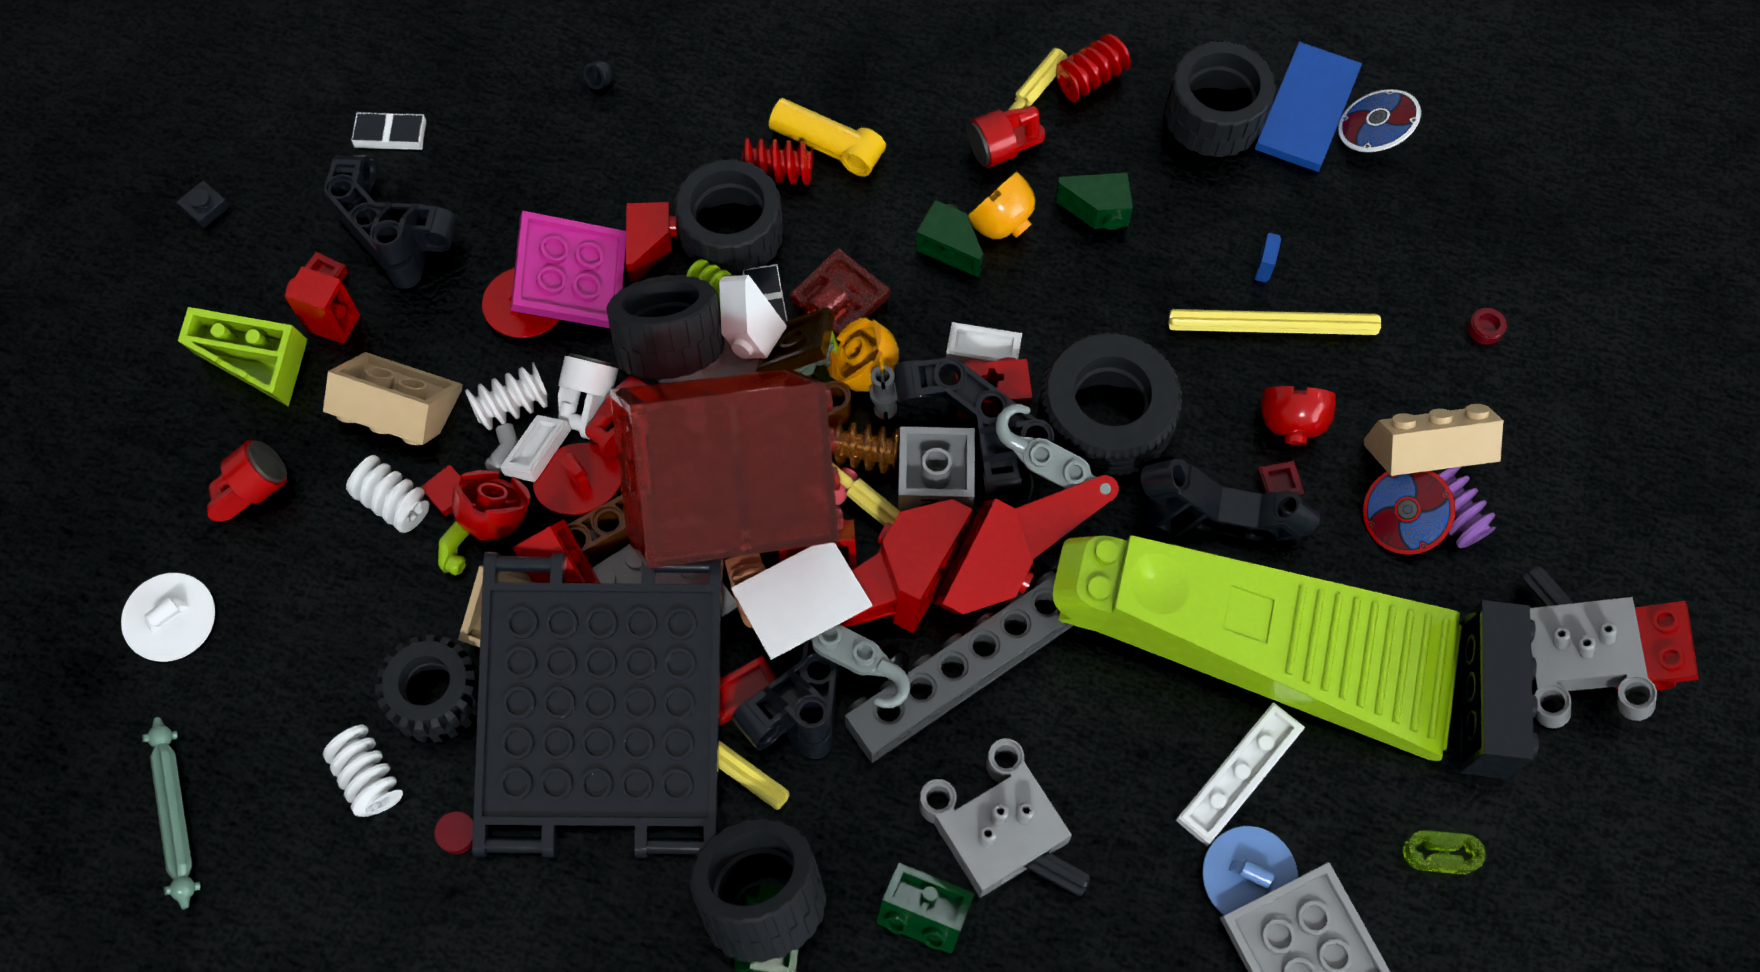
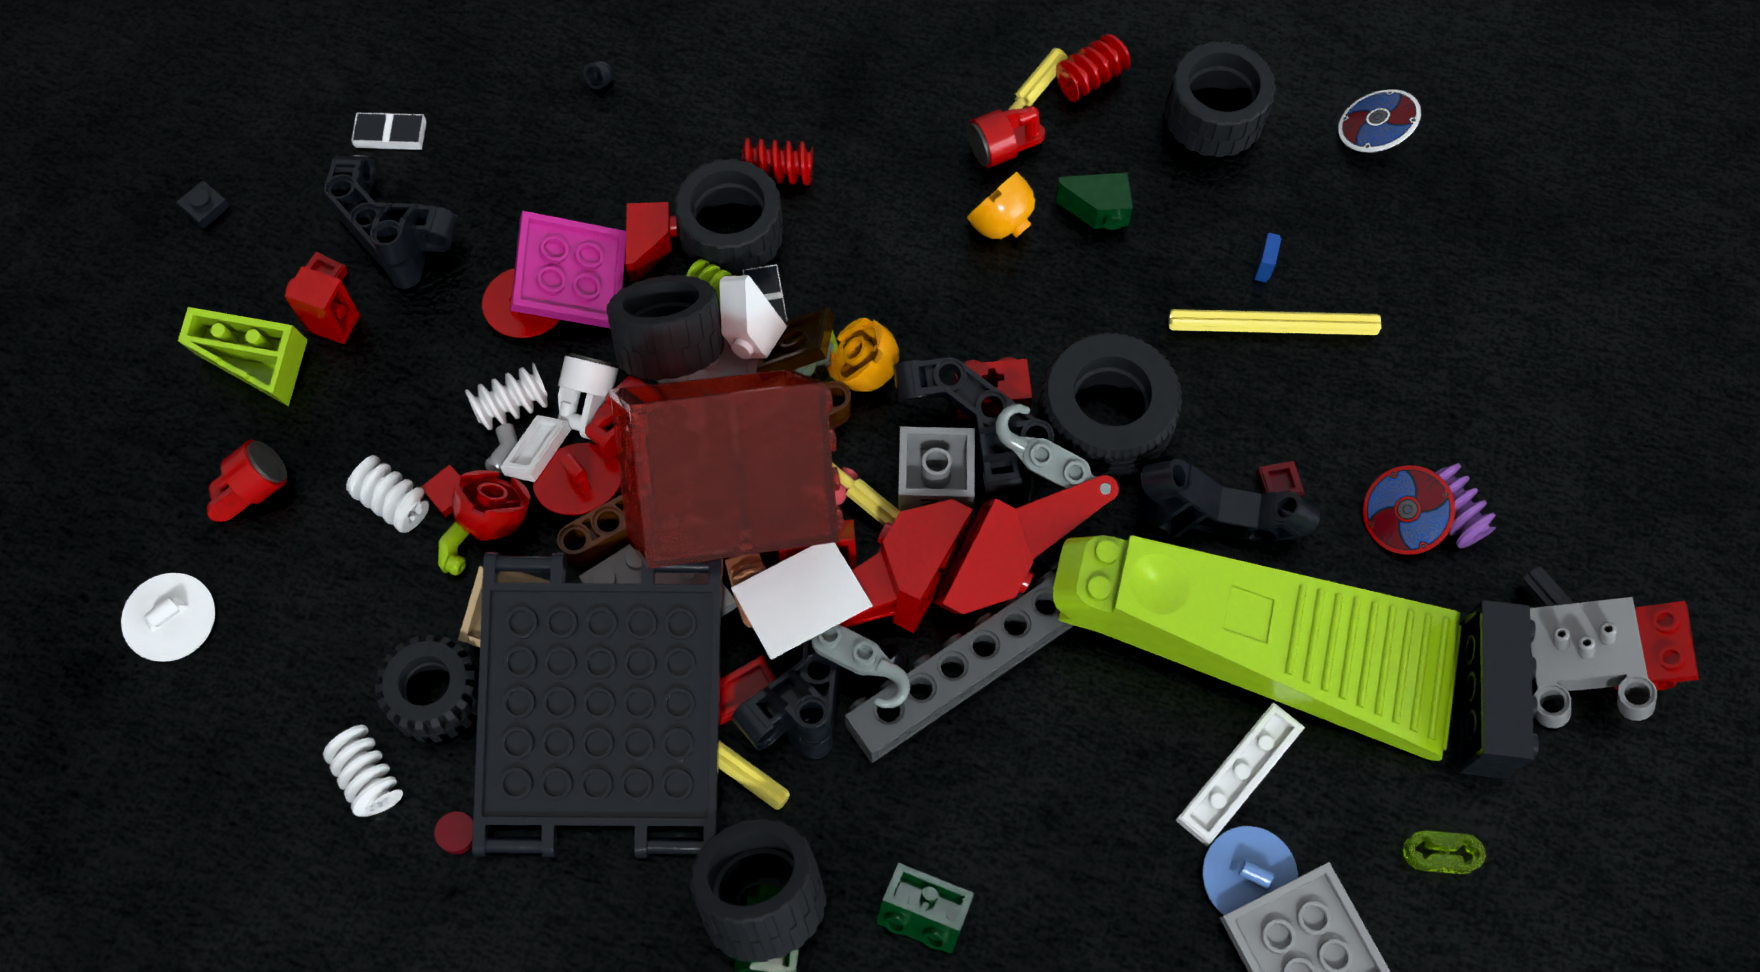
sand green wheel [142,717,200,909] -> none
tan slope [323,352,463,445] -> none
red slope [512,519,600,583] -> none
yellow piece [769,98,886,176] -> none
clear red plate [790,248,890,337] -> none
clear orange piece [821,419,900,474] -> none
dark grey pin [869,365,897,419] -> none
dark green slope [916,200,983,277] -> none
light grey piece [919,739,1090,898] -> none
white tile [946,322,1022,362] -> none
blue tile [1255,42,1362,172] -> none
red cylinder [1261,386,1336,445] -> none
tan slope [1364,404,1503,476] -> none
dark red tile [1467,308,1507,345] -> none

